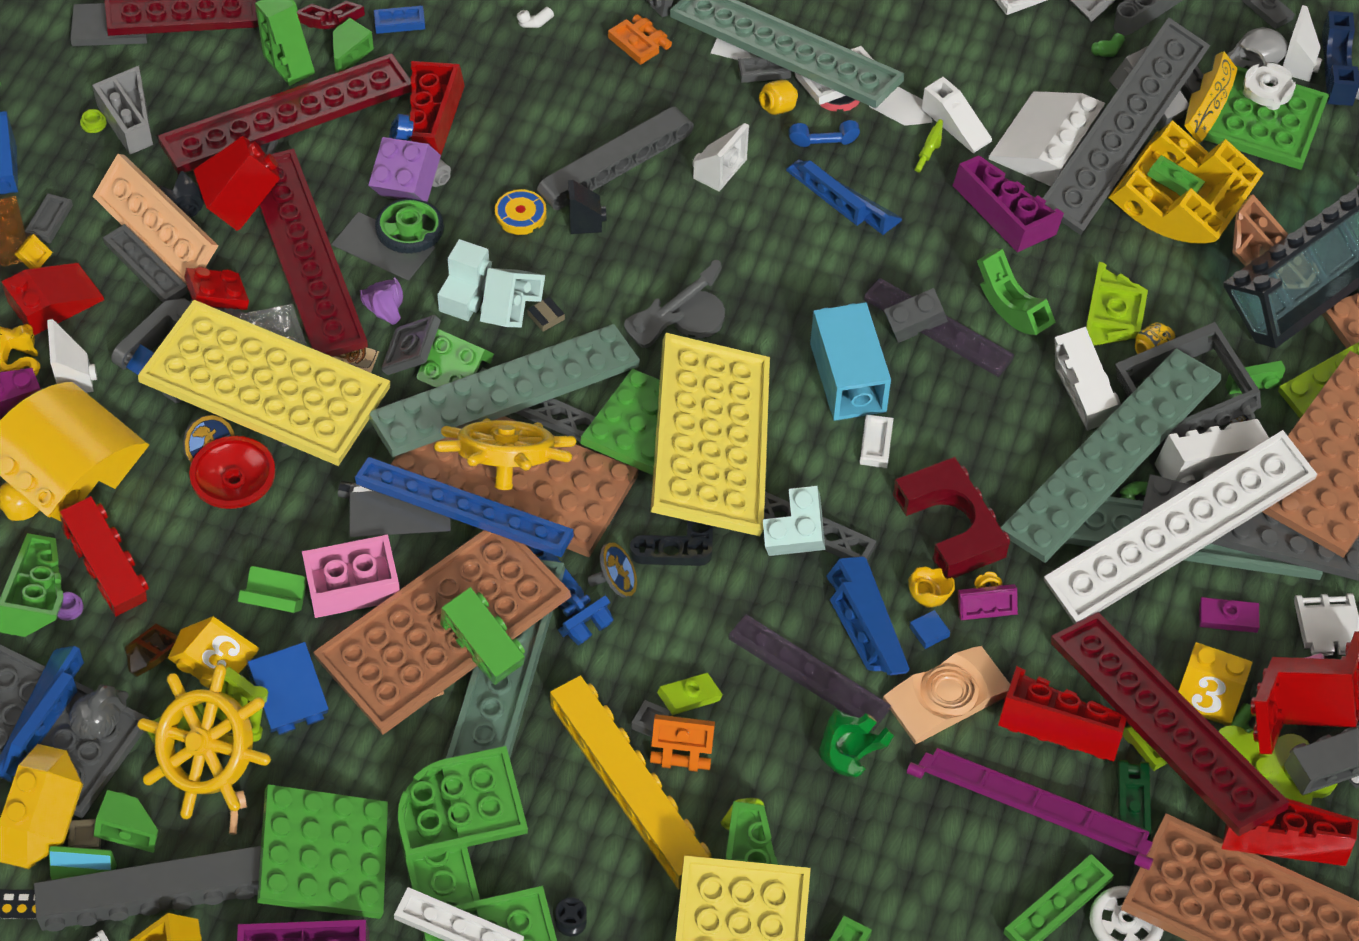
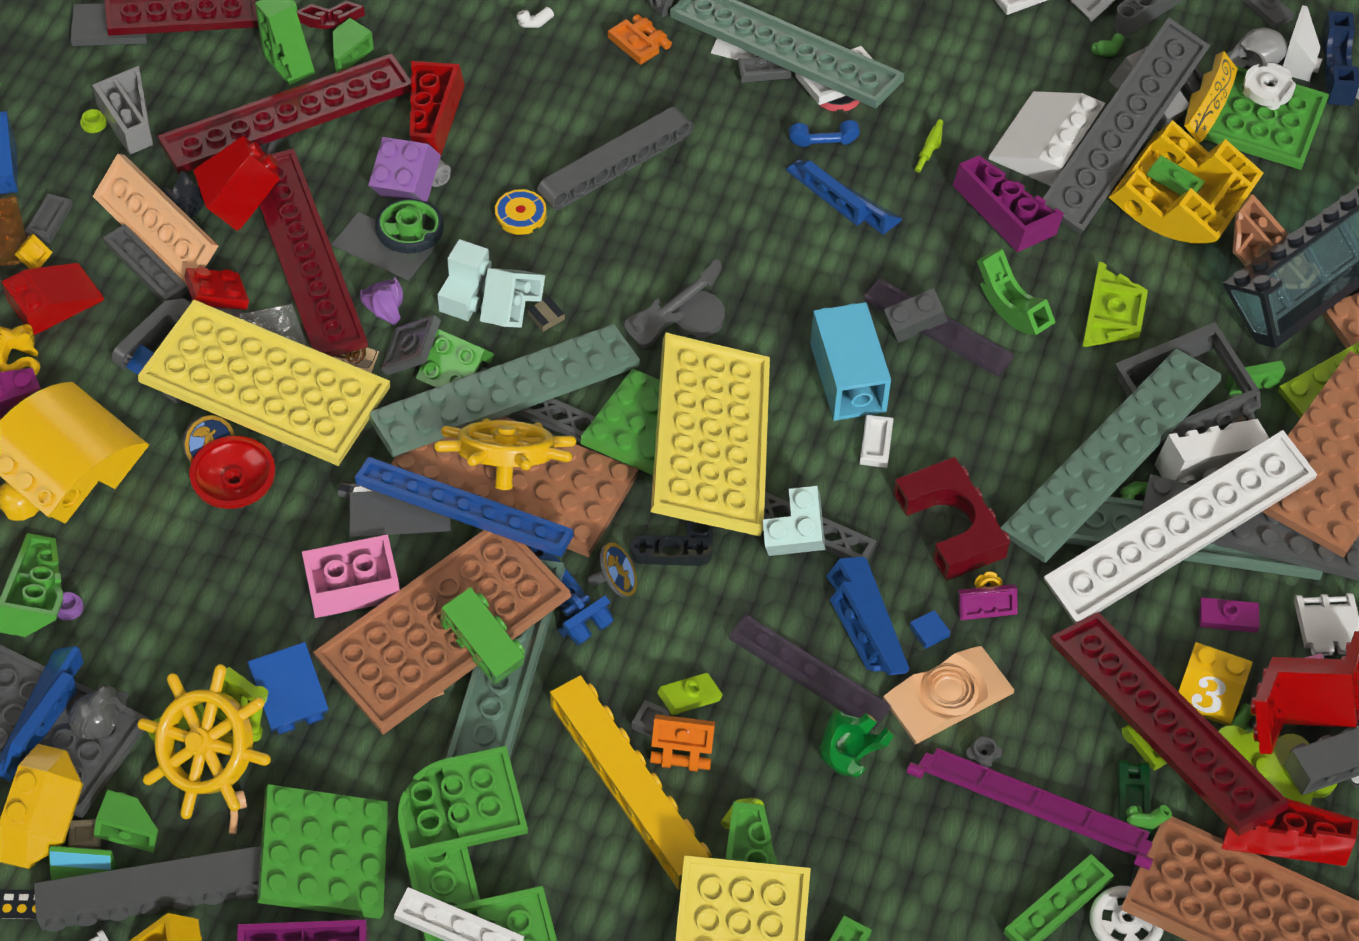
white slope [47,319,97,393] -> none
red wedge [60,496,149,617] -> none
dark brown slope [125,624,178,677] -> none
yellow slope [168,616,259,688] -> none
bright green panel [238,566,307,613] -> none
blue plate [374,6,425,34] -> none
blue plate [389,114,413,140] -> none
black wheel [555,897,587,937] -> none
black slope [568,180,607,234] -> none
white slope [692,123,749,191] -> none
yellow head [759,80,798,115] -> none
white sticker [869,87,932,126] -> none
yellow hair [908,566,955,607] -> none
white slope [922,77,992,153] -> none
red wedge [998,666,1127,761] -> none
white wedge [1055,327,1121,430] -> none
yellow head [1135,322,1175,354] -> none
none -> dark grey plate [966,736,1002,768]
none -> bright green arm [1126,805,1172,829]

